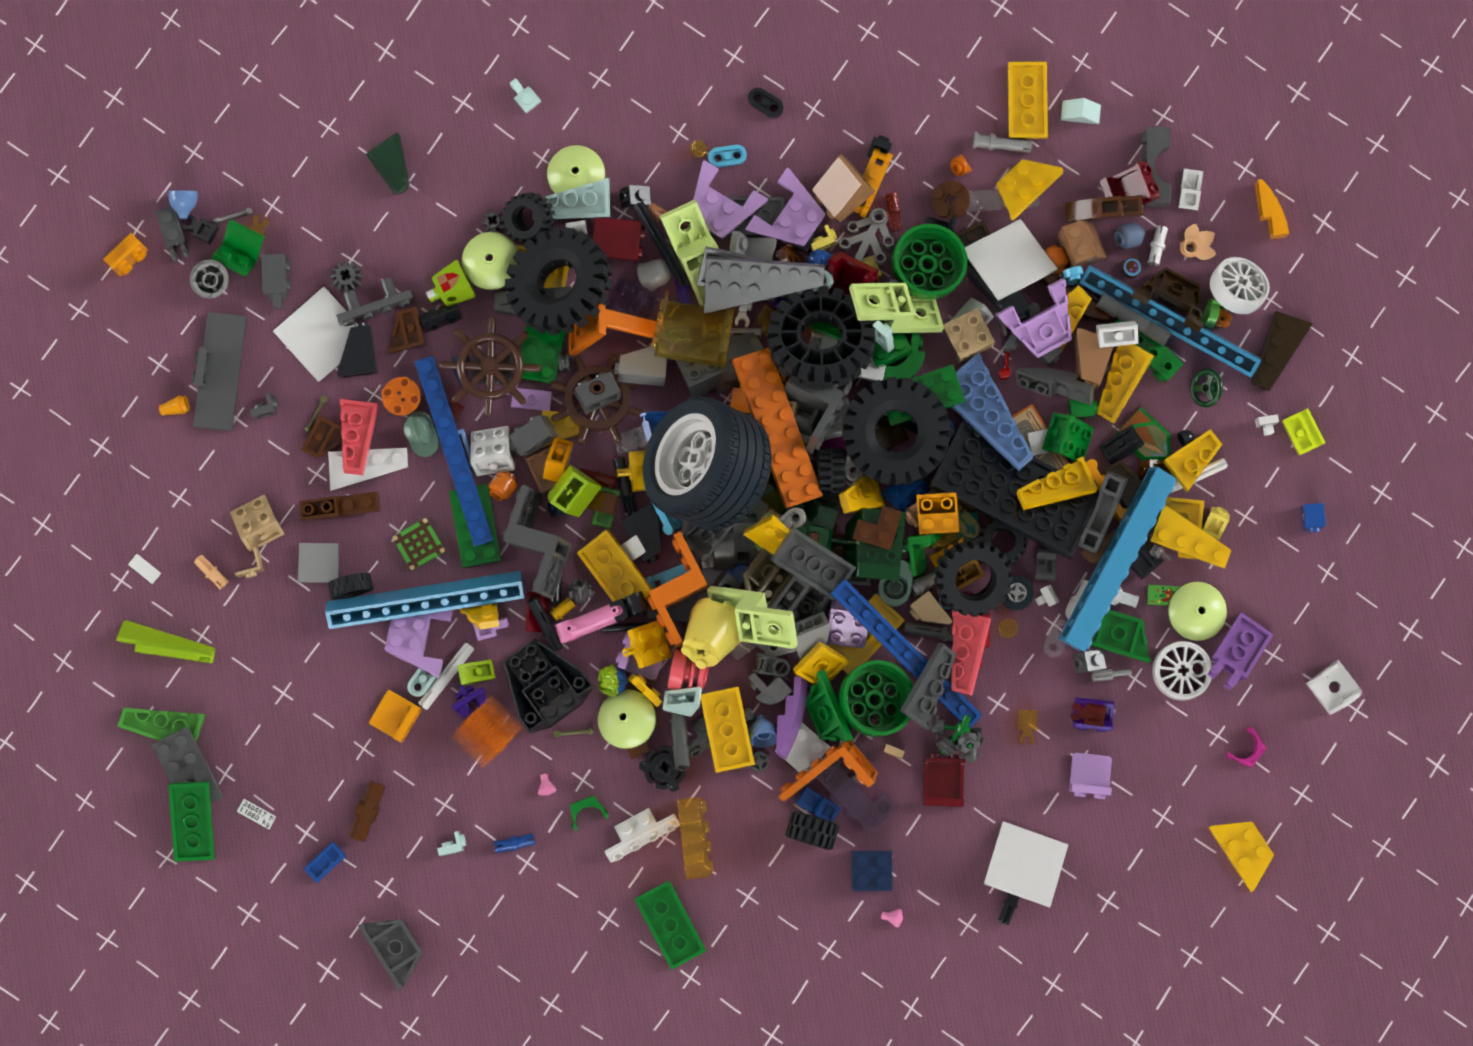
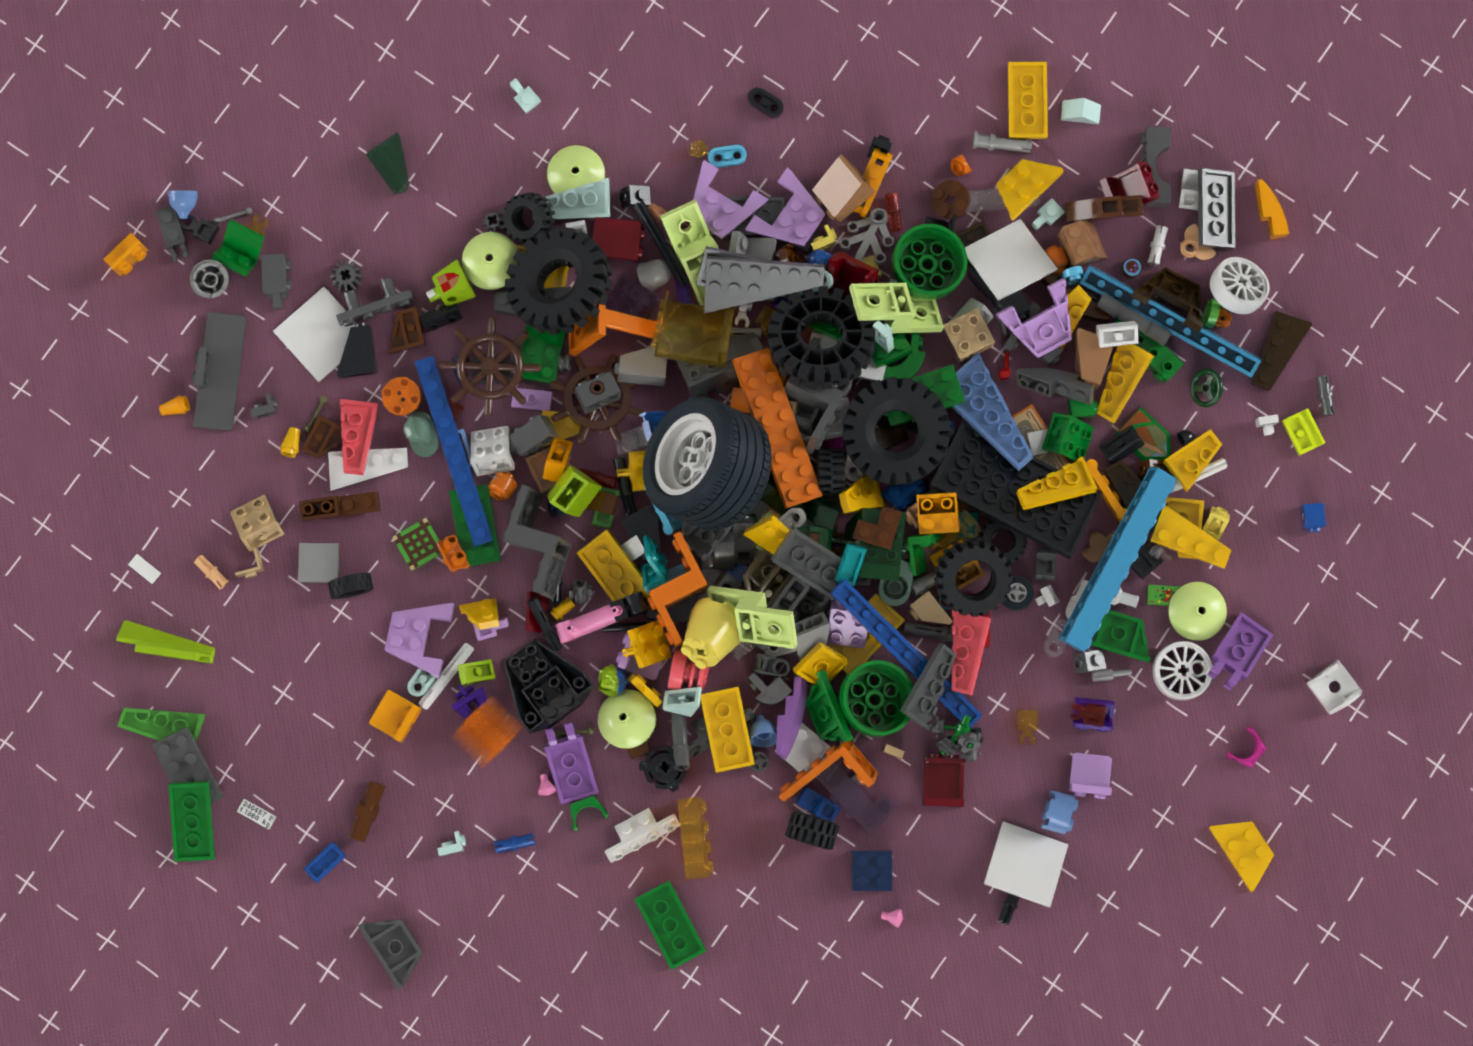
dark azure brick [325,571,525,629] -> none
clear yellow plate [998,618,1018,638] -> none
dark grey arch [1078,471,1128,553] -> none
sand blue head [1114,222,1145,249] -> none
none -> yellow cone [280,427,301,458]
none -> orange hips [436,535,470,573]
none -> medium lavender tile [544,722,599,804]
none -> teal bracket [641,535,669,593]
none -> teal tile [835,543,867,586]
none -> light aqua plate [1031,198,1065,231]
none -> medium blue brick [1041,790,1079,834]
none -> plate [1198,168,1235,250]
none -> dark grey pin [1316,375,1335,416]

